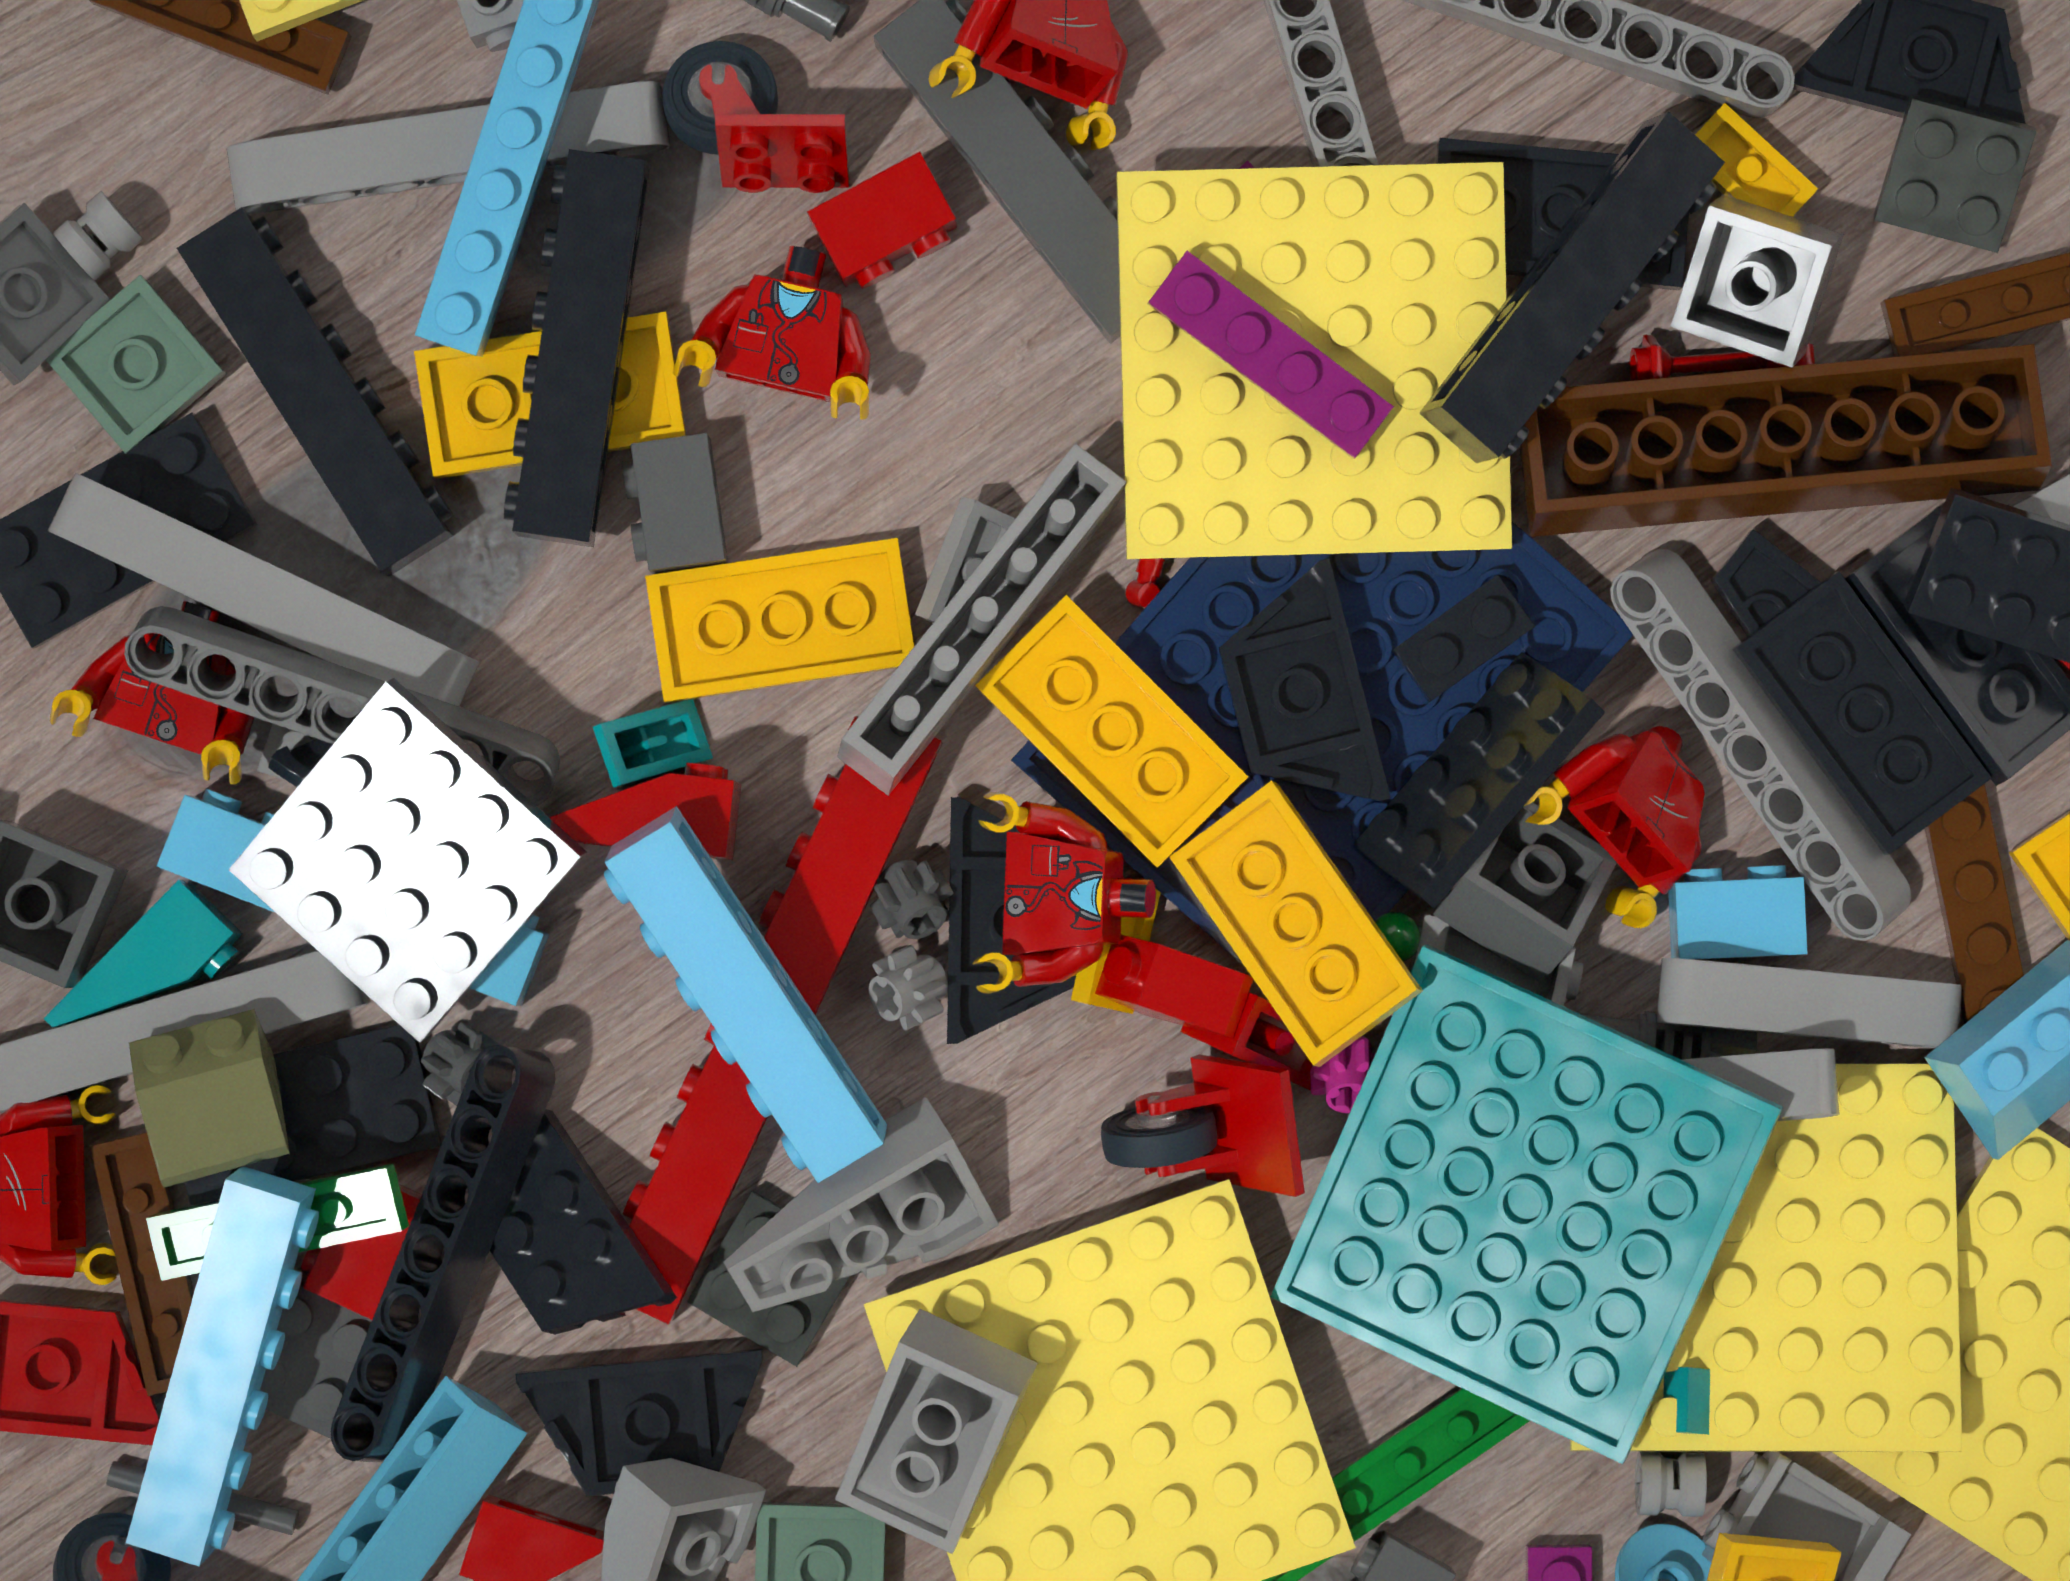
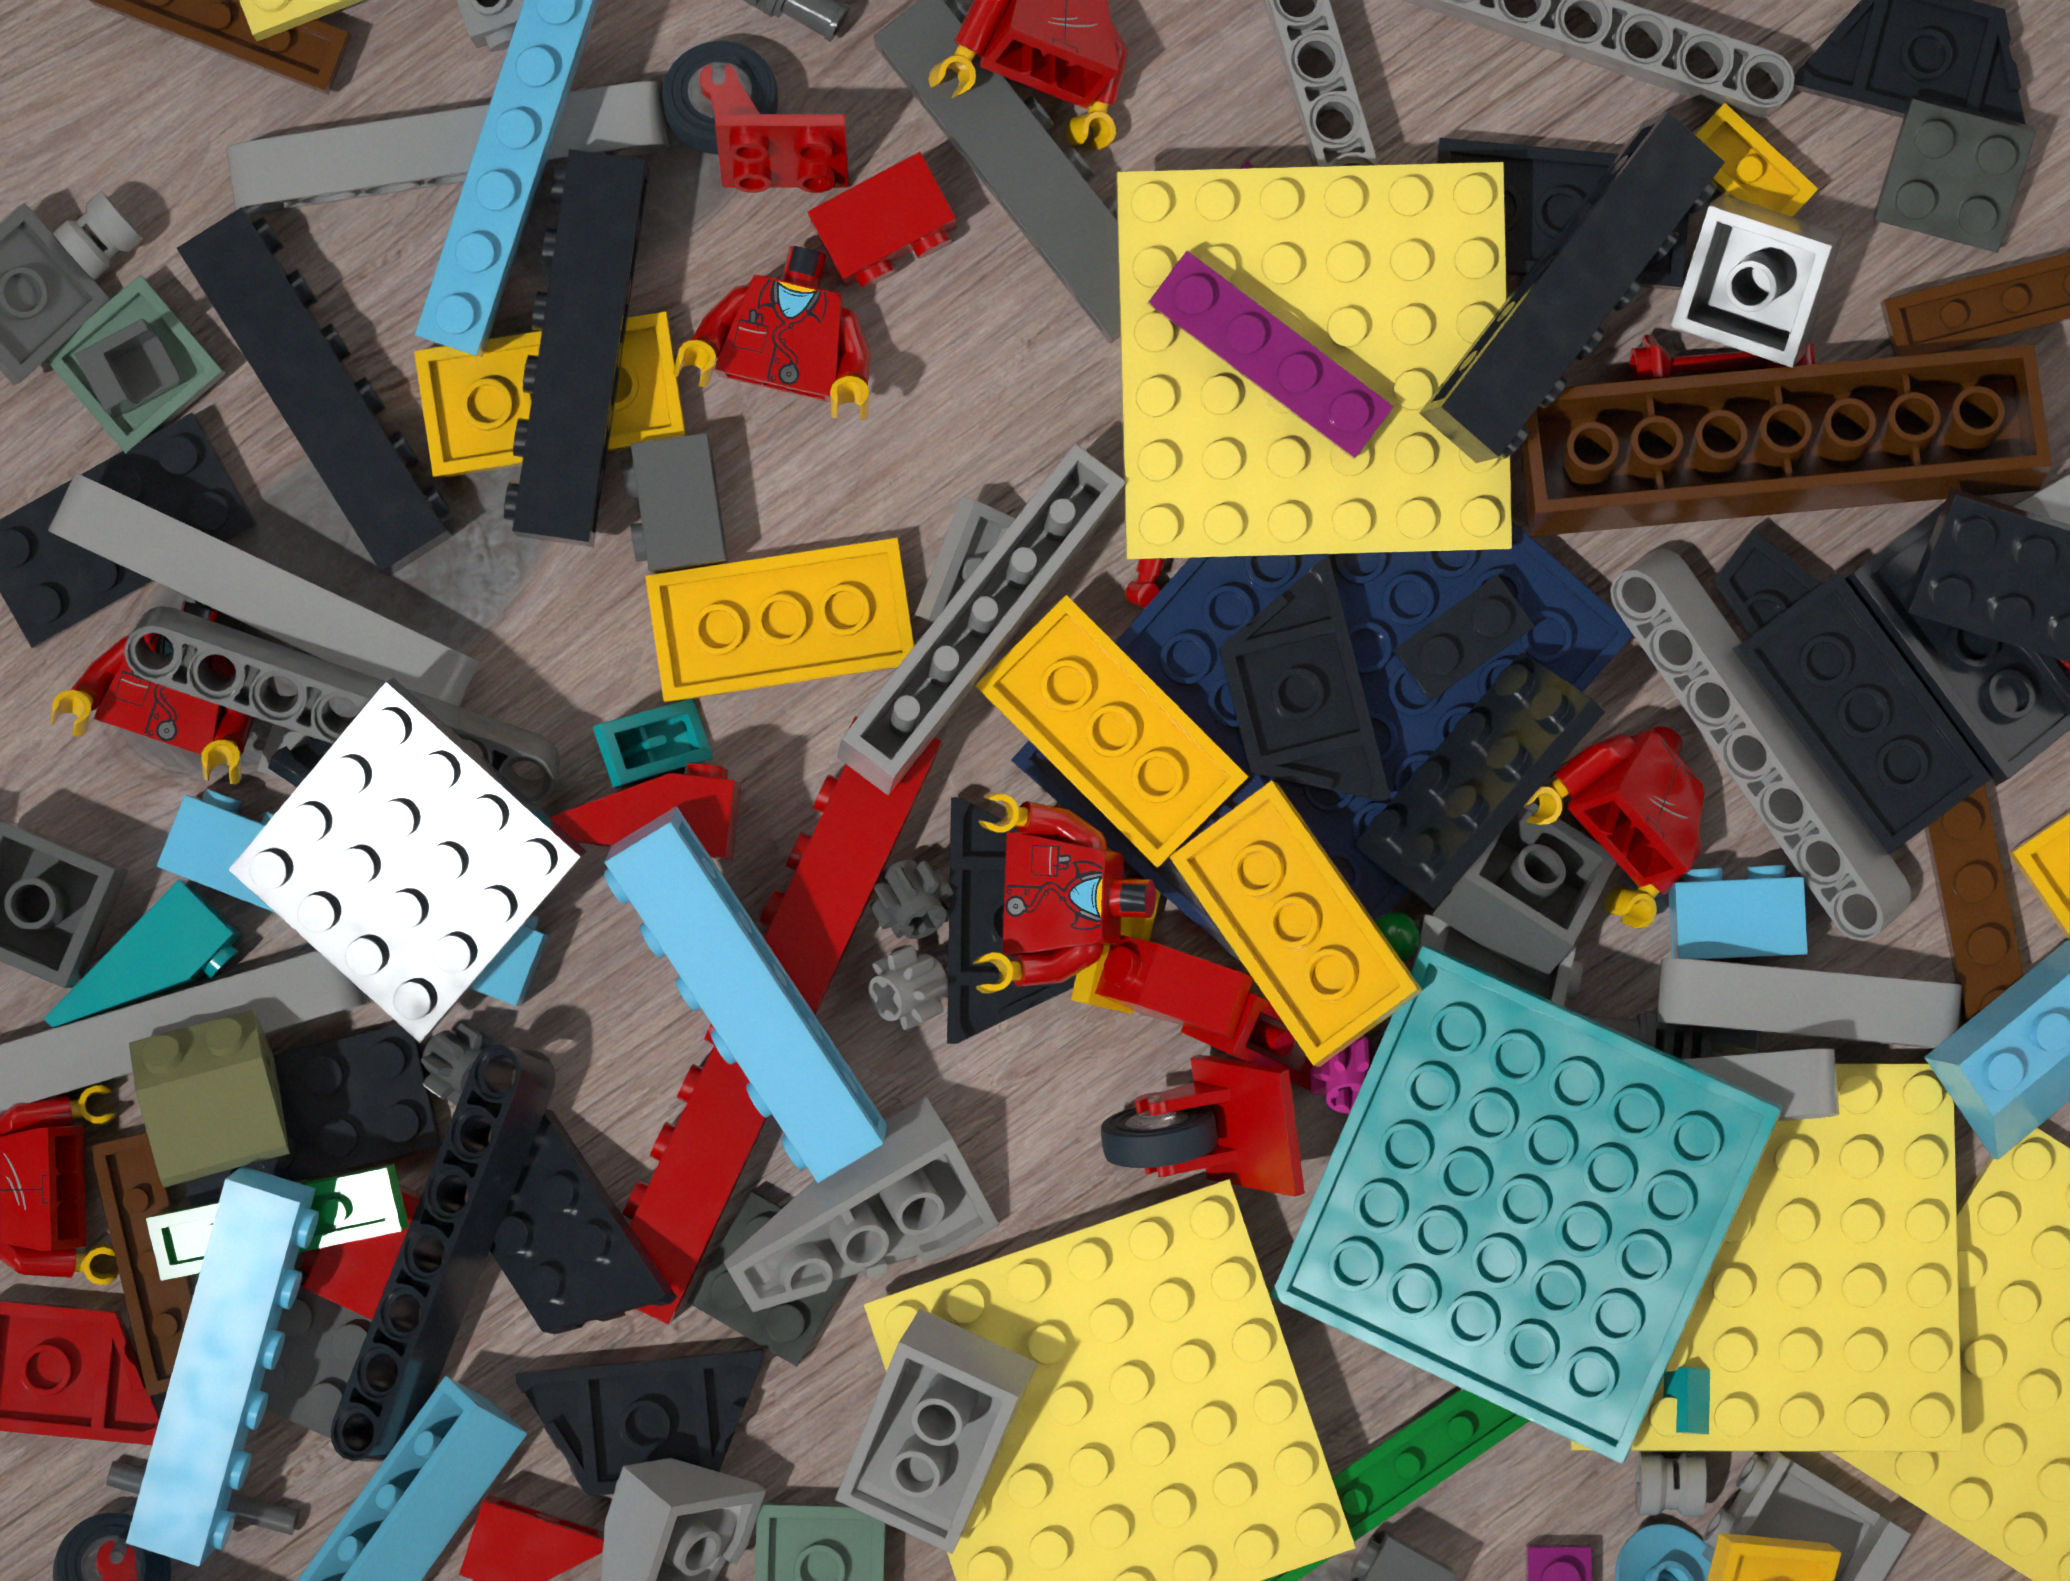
none -> dark grey panel [74,319,181,418]

